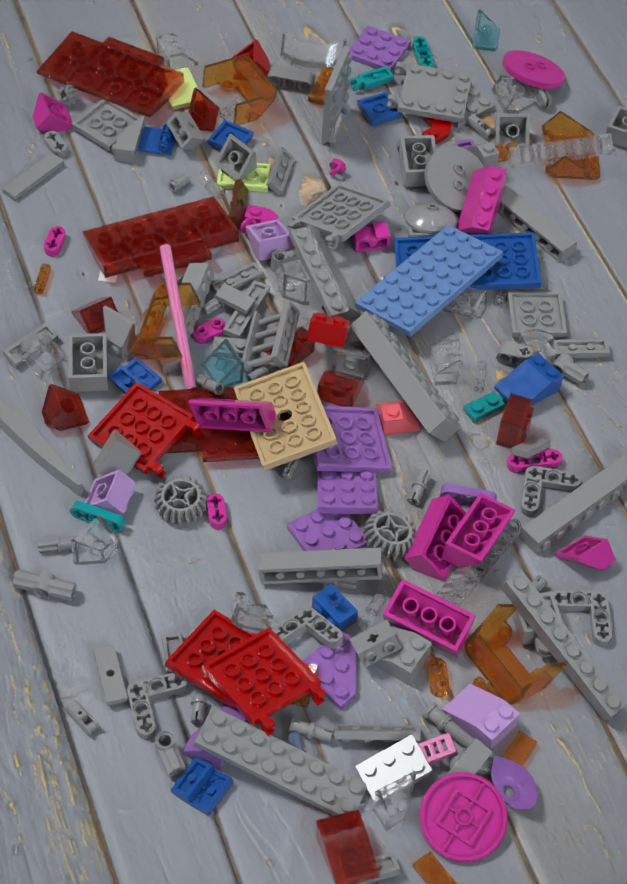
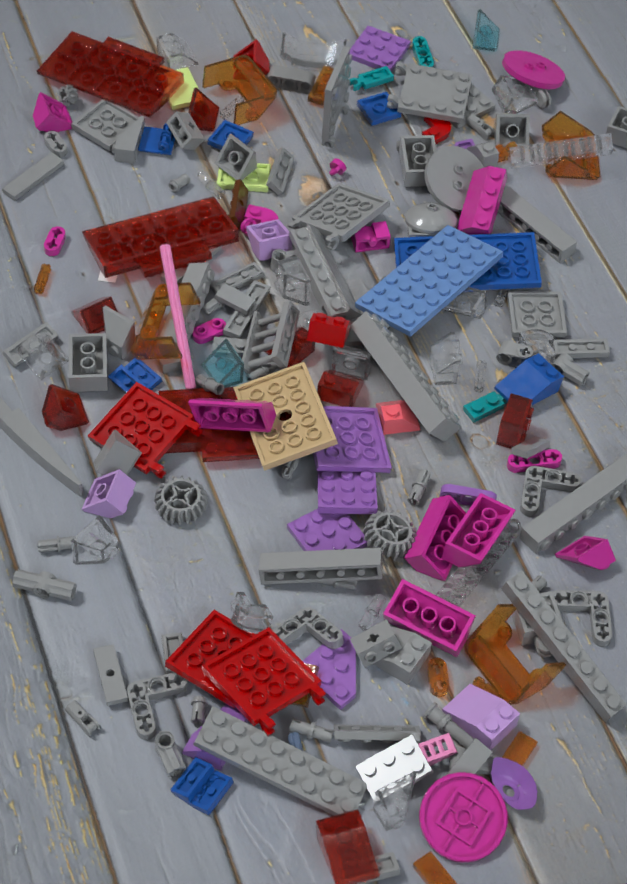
teal beam [70,501,126,532] -> none
dark pink beam [207,493,227,530] -> none
blue brick [312,584,358,631] -> none

